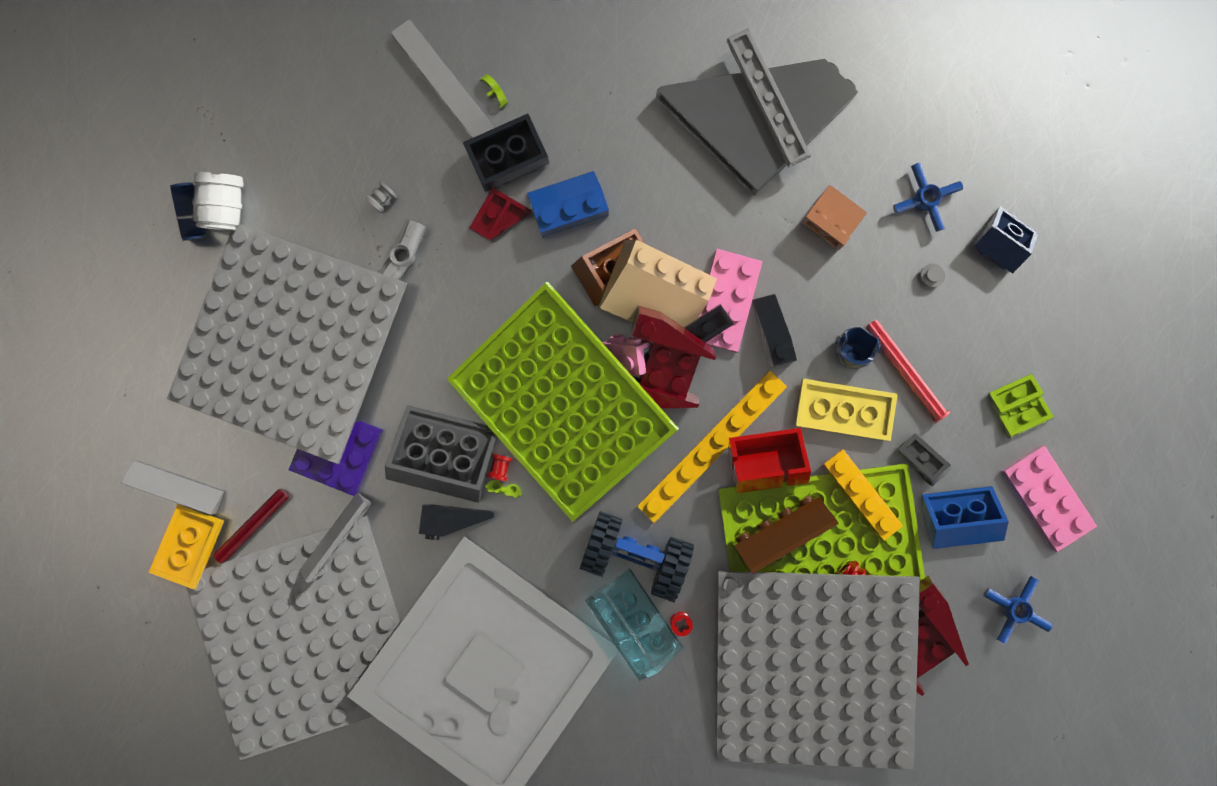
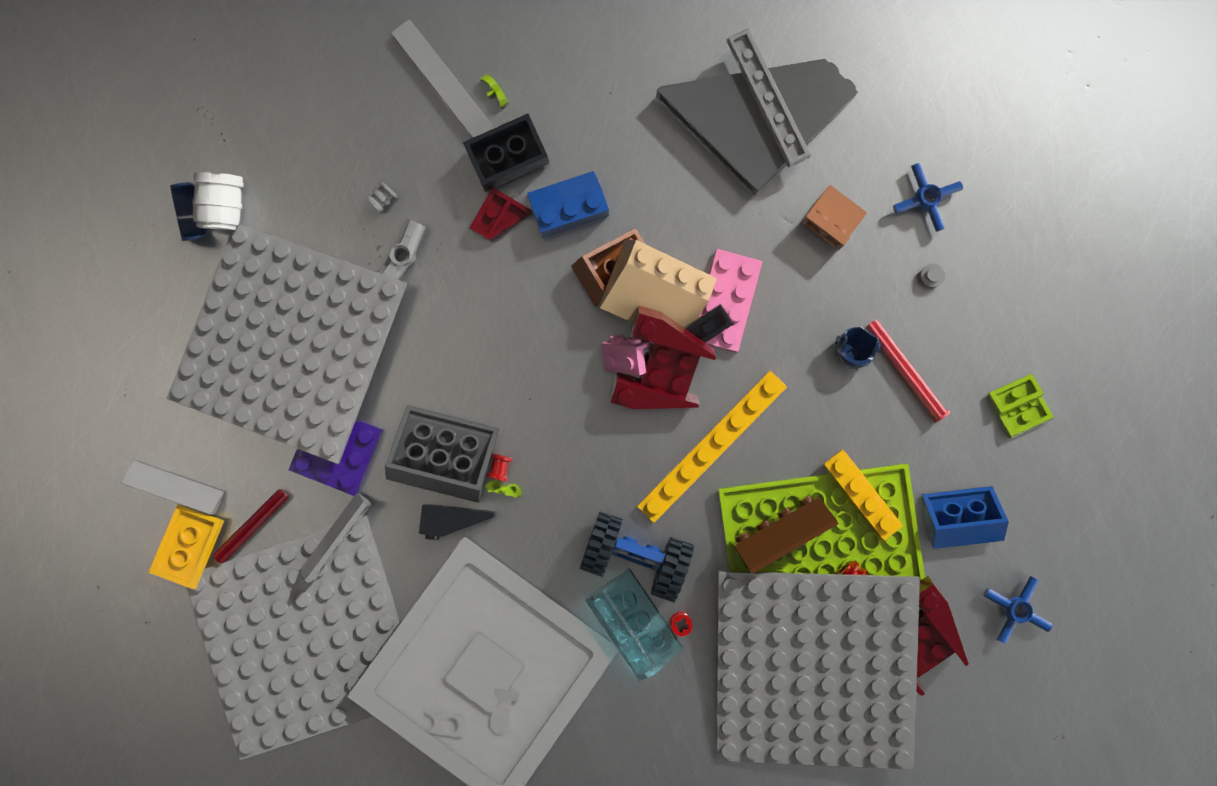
lime plate [447,282,679,522] -> none
red piece [728,428,811,493] -> none
black slope [752,294,797,368] -> none
light yellow plate [795,379,898,441] -> none
dark grey plate [898,433,951,487] -> none
dark blue slope [974,206,1038,274] -> none
bright pink plate [1002,445,1097,552] -> none

